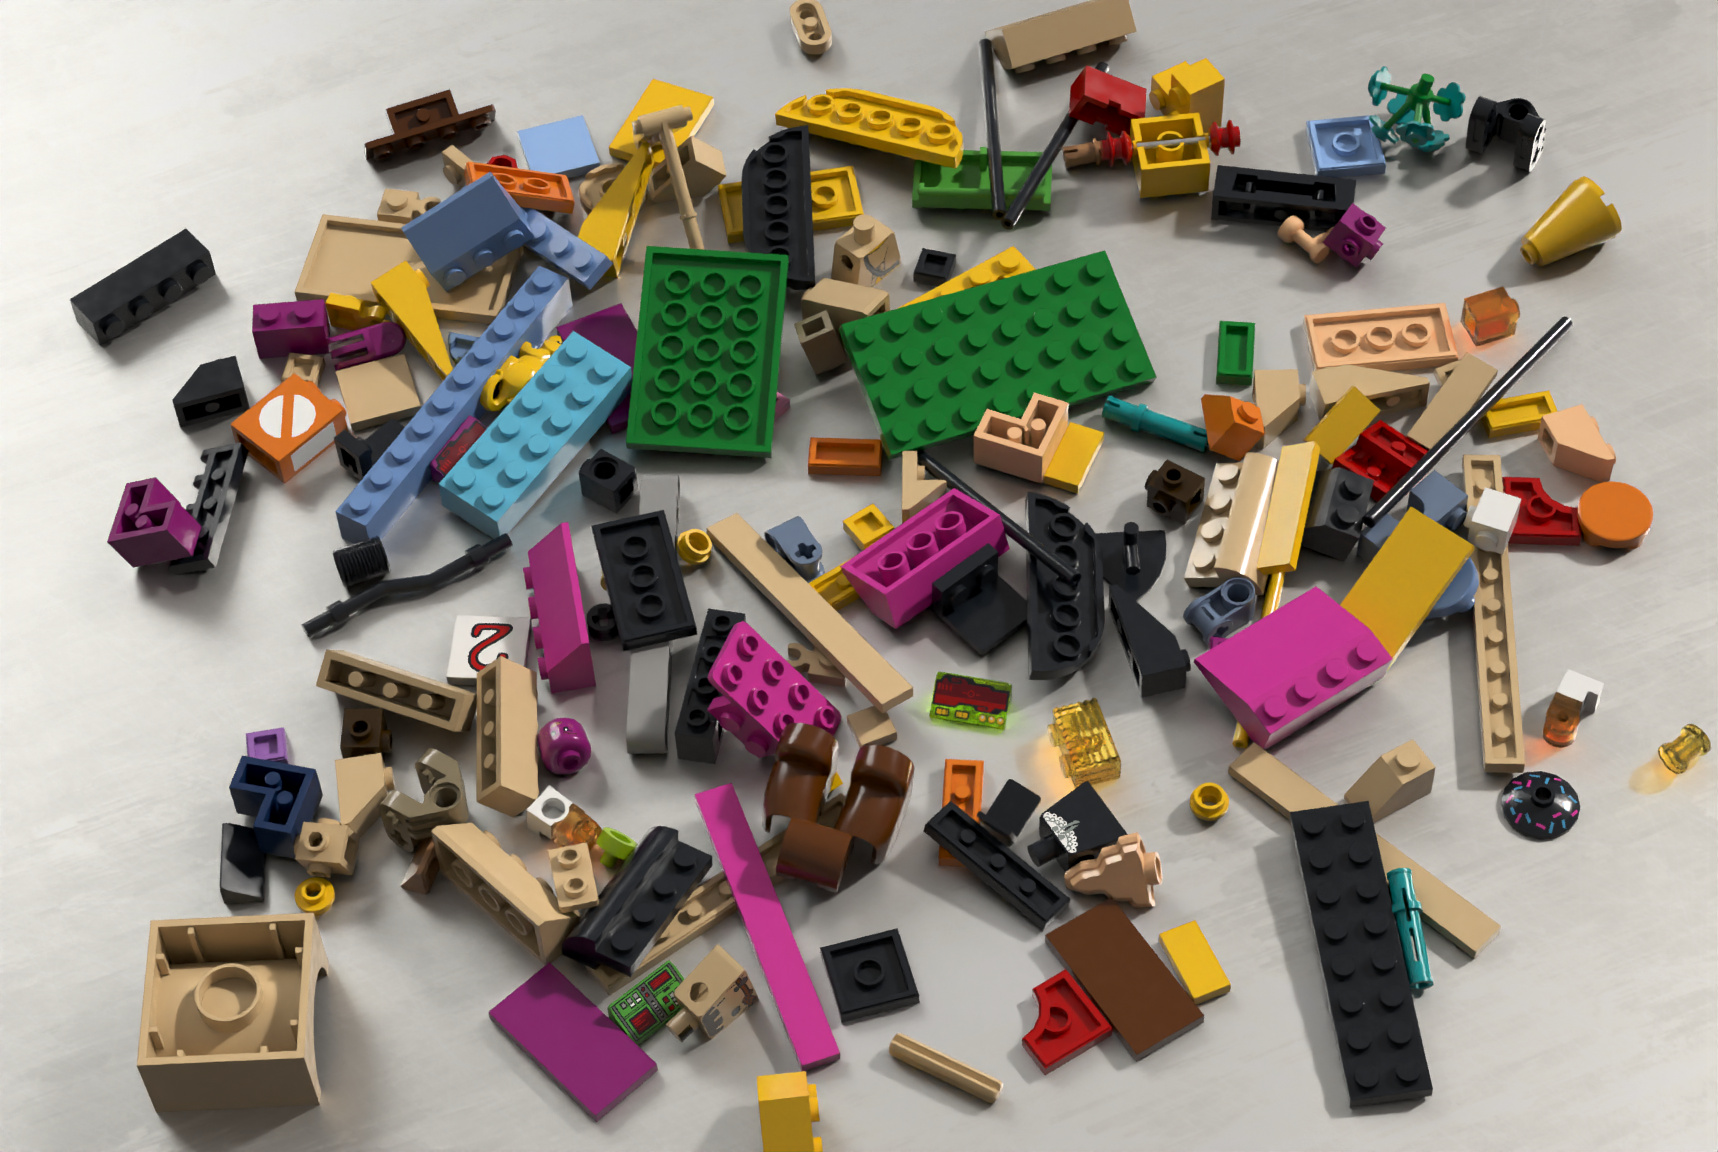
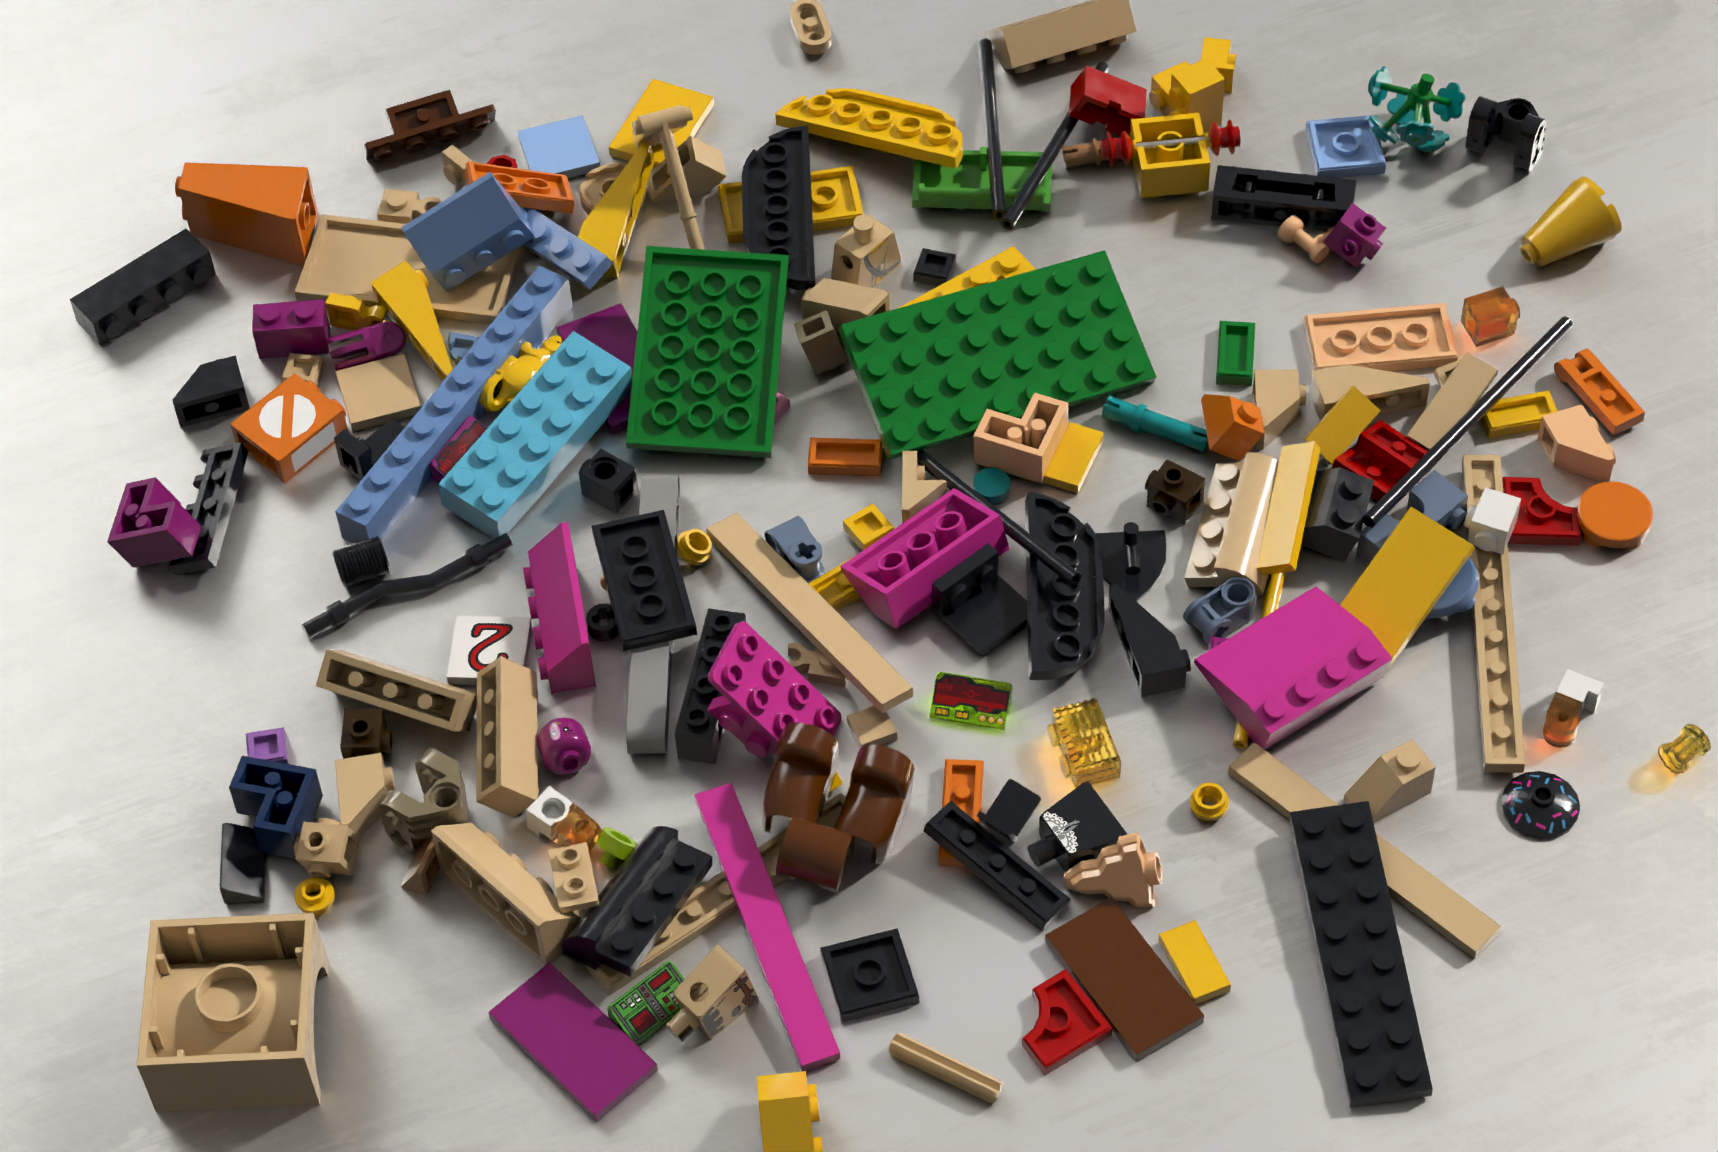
teal pin [1386,868,1434,990] -> none
none -> orange slope [175,162,318,265]
none -> teal tile [973,468,1010,505]
none -> yellow brick [1201,37,1236,93]
none -> orange plate [1554,348,1645,436]

